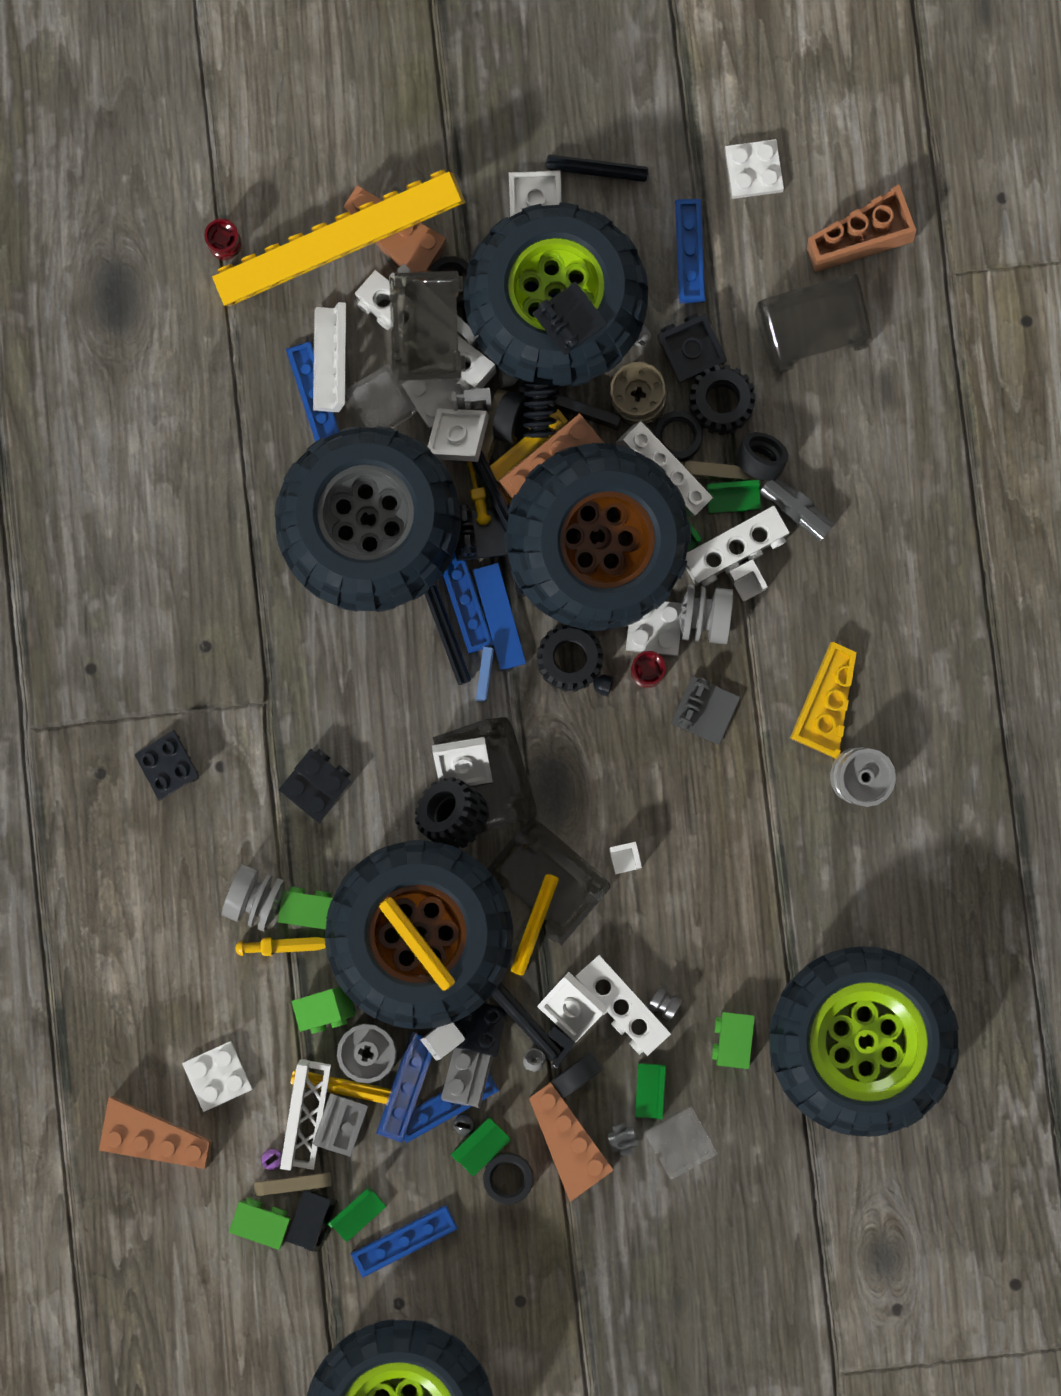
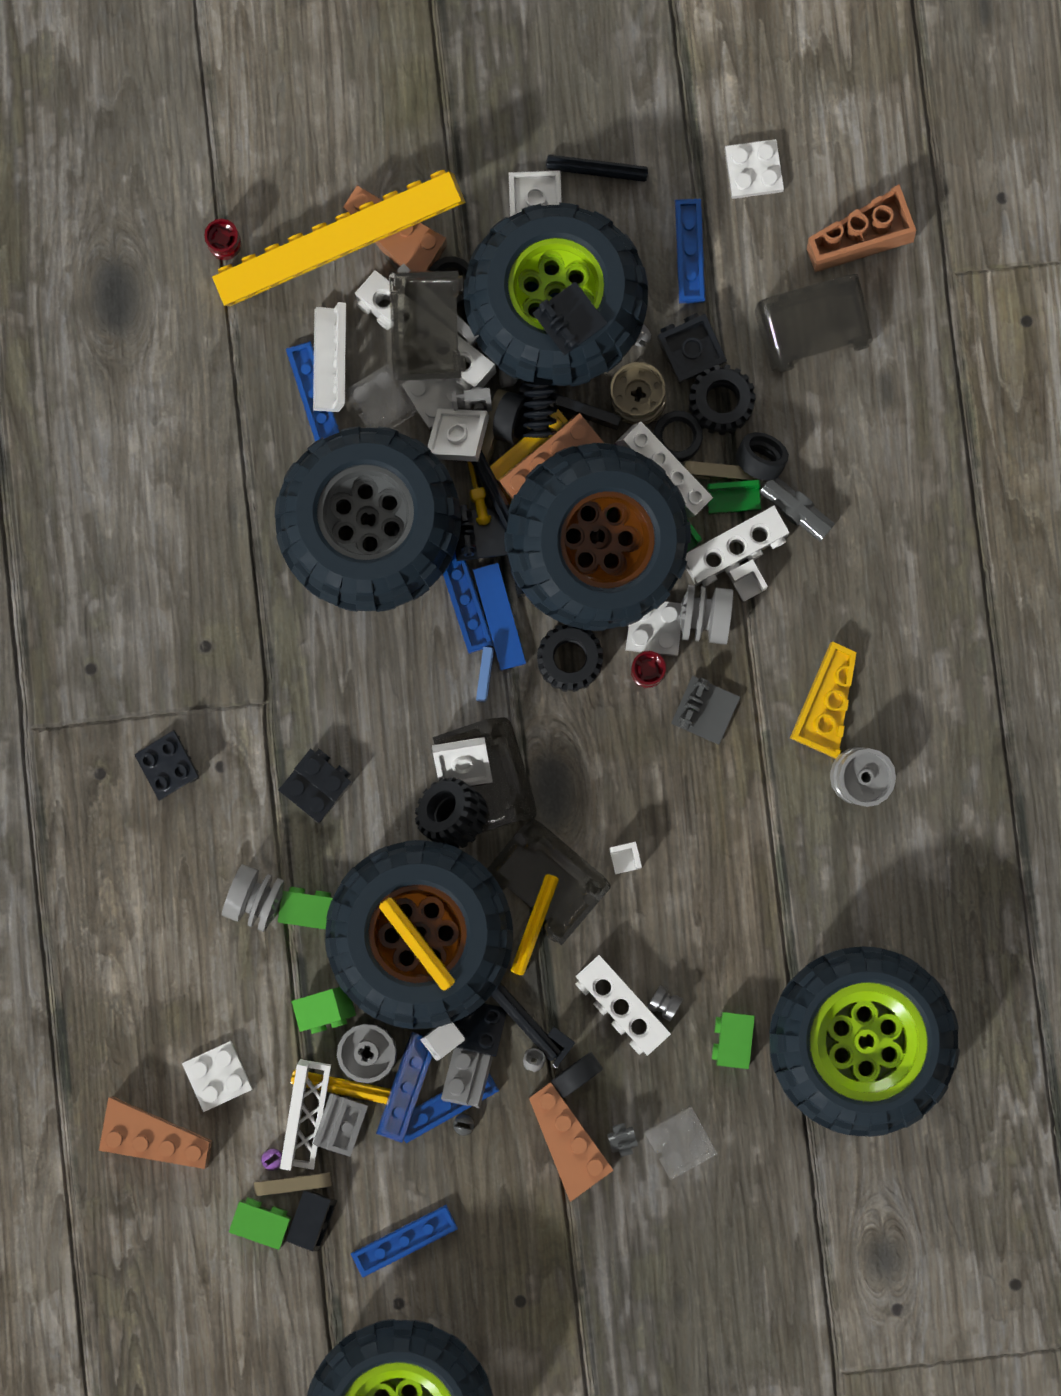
yellow sword [235,937,326,956] -> none
green panel [328,1186,387,1243] -> none
black axle [425,585,471,685] -> none
green panel [451,1116,510,1176] -> none
black tyre [483,1153,534,1205] -> none
white plate [537,972,608,1043] -> none
black hinge [593,674,614,697] -> none
green panel [635,1063,666,1119] -> none

